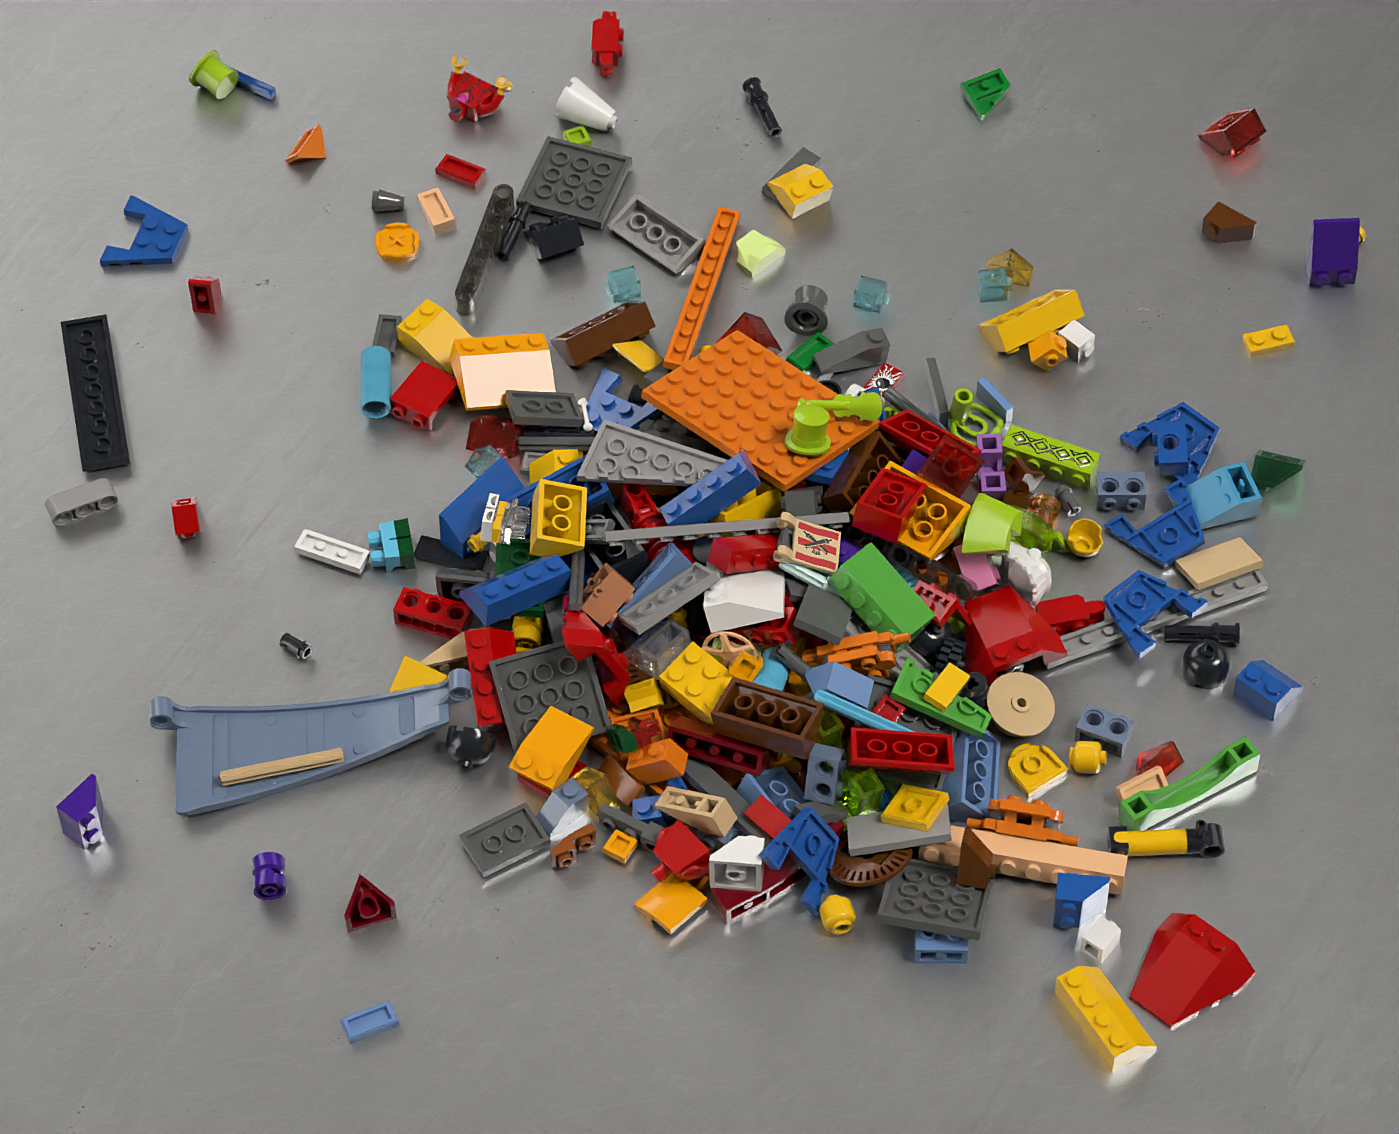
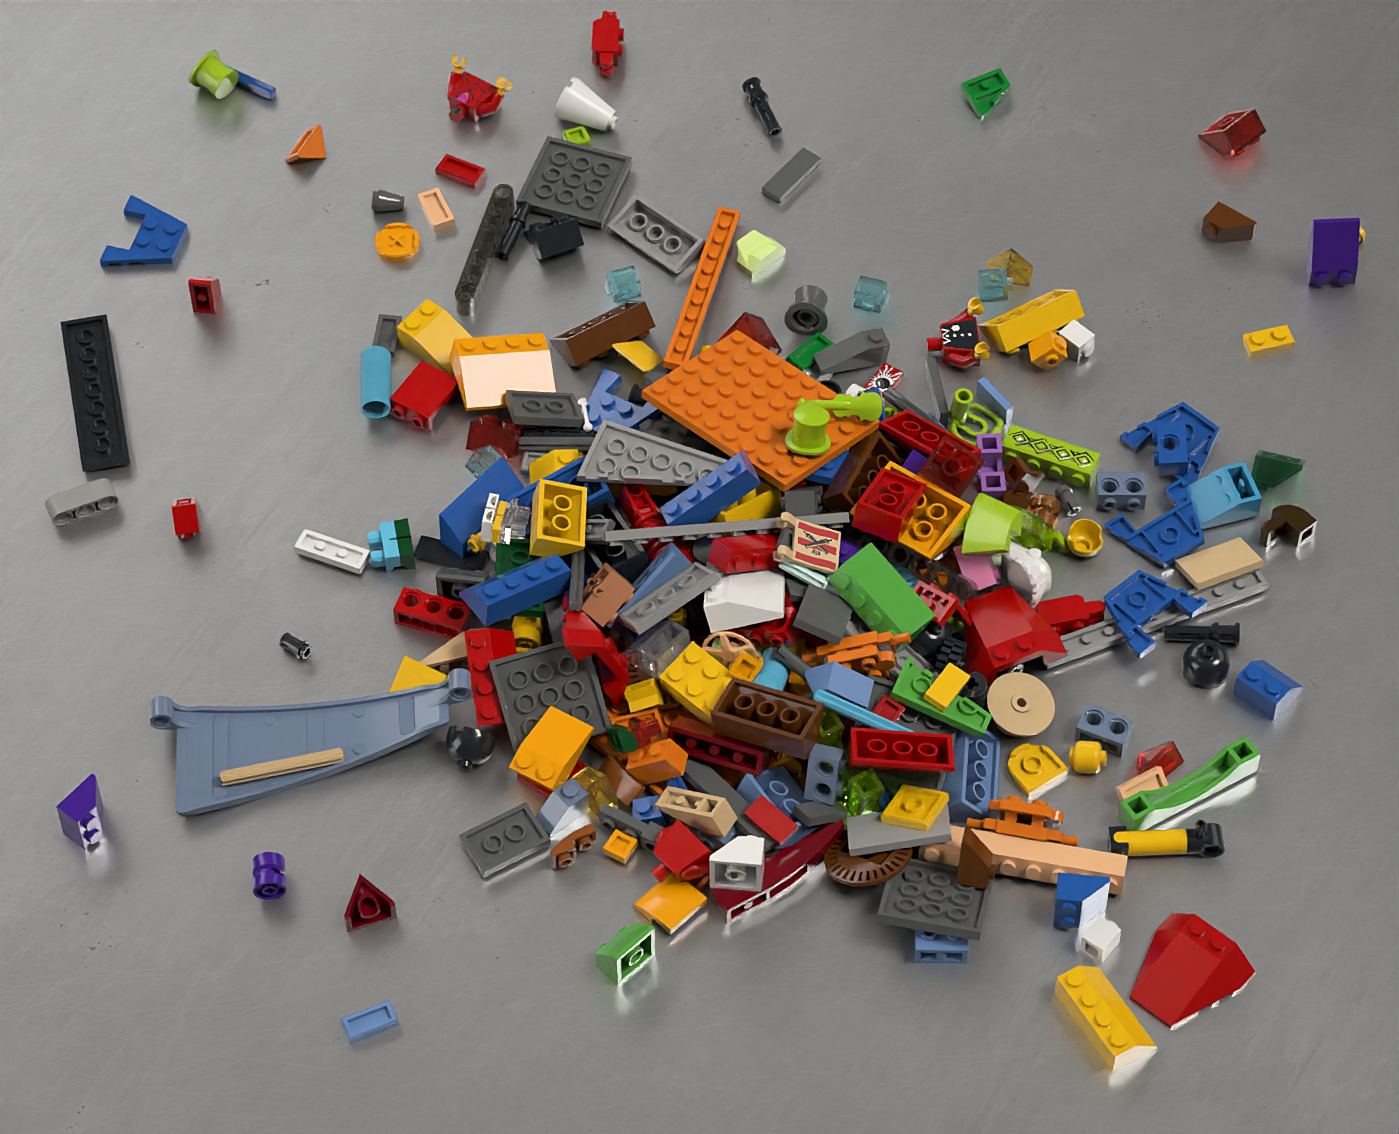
blue wing [759,807,839,915] -> none
yellow slope [767,164,833,219] -> none
yellow head [819,895,856,935] -> none
none -> bright green slope [596,922,655,986]
none -> torso [926,297,990,369]
none -> dark brown brick [1259,505,1317,548]

